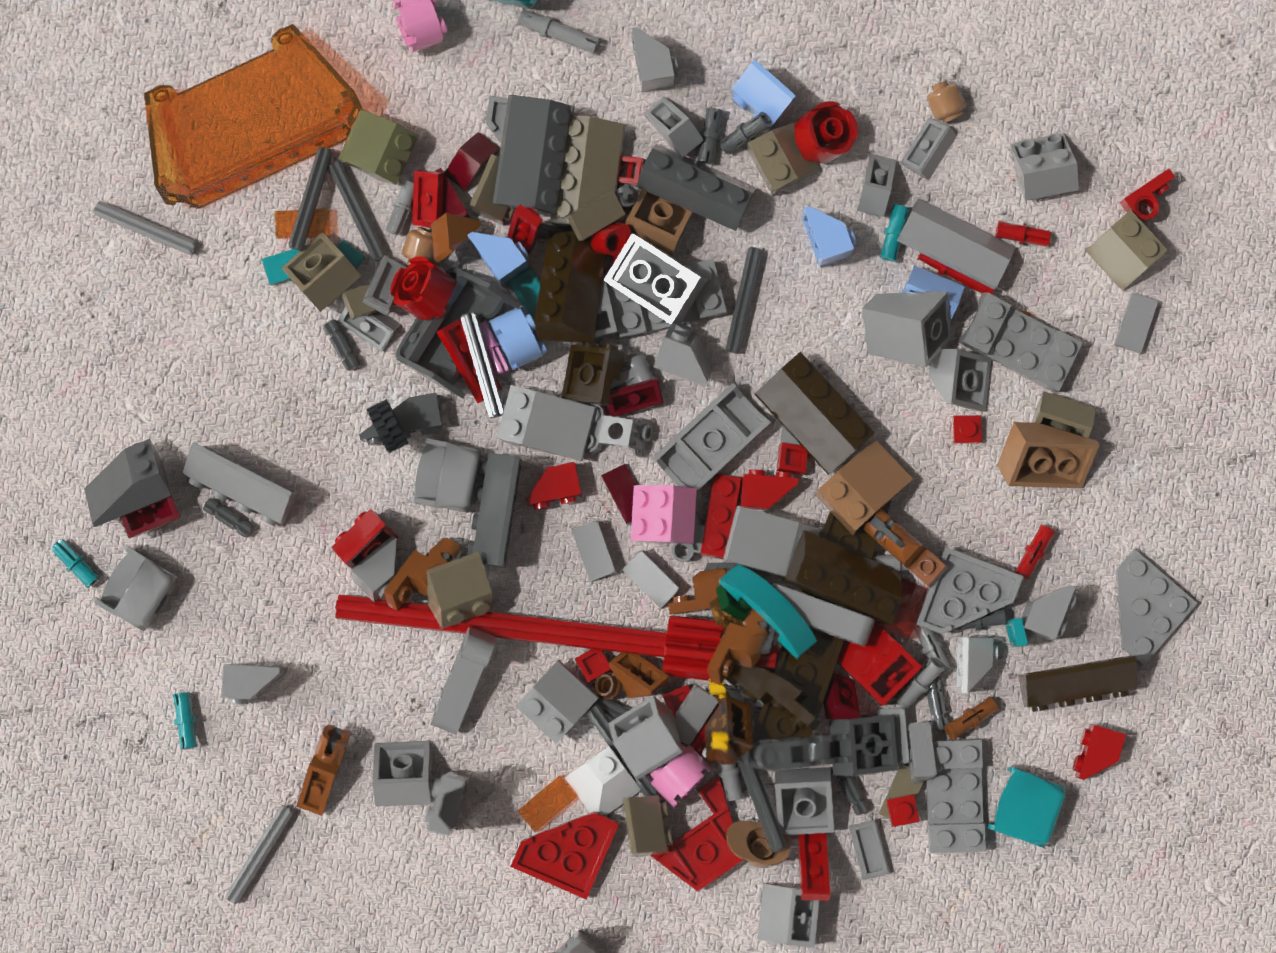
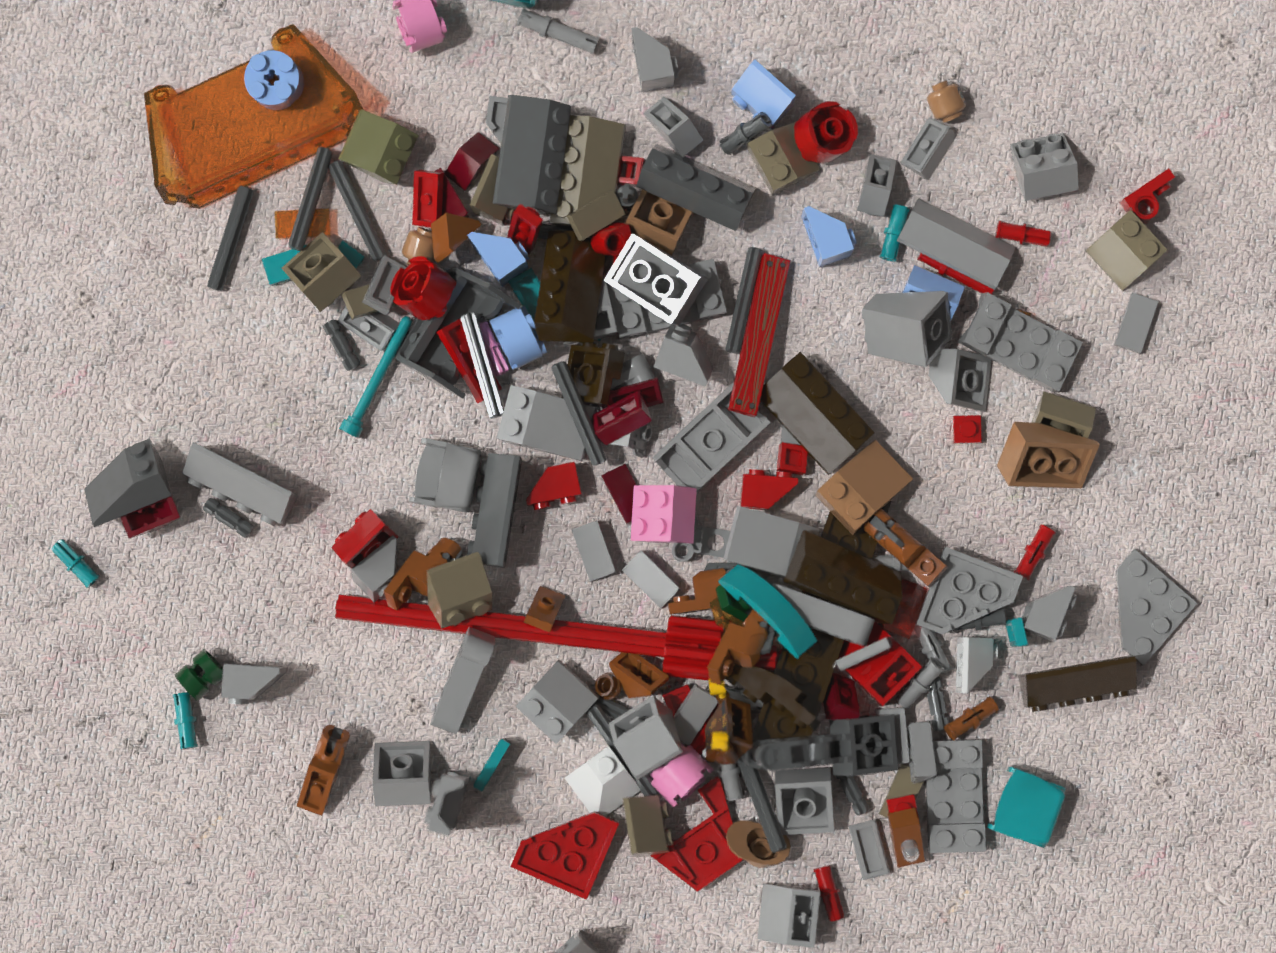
light grey piece [91,545,178,631] -> none
light grey axle [93,201,197,255] -> none
light grey axle [225,805,294,904] -> none
dark grey slope [359,393,443,446] -> none
black tyre [367,399,409,454] -> none
light grey axle [386,180,414,235] -> none
clear orange tile [517,775,577,832] -> none
red plate [575,649,611,684] -> none
dark grey pin [697,108,723,165] -> none
red plate [700,474,742,559] -> none
red plate [797,833,830,901] -> none
red slope [1072,724,1126,780] -> none
none -> dark green wheel [175,649,223,701]
none -> dark grey axle [207,186,254,291]
none -> light blue brick [244,50,304,110]
none -> teal piece [339,316,412,438]
none -> teal tile [473,738,511,792]
none -> dark orange plate [524,586,566,632]
none -> dark grey axle [551,361,606,465]
none -> dark red slope [592,391,652,445]
none -> red tile [728,253,790,417]
none -> red axle [813,865,844,922]
none -> light grey tile [836,637,893,670]
none -> dark orange piece [888,808,925,868]

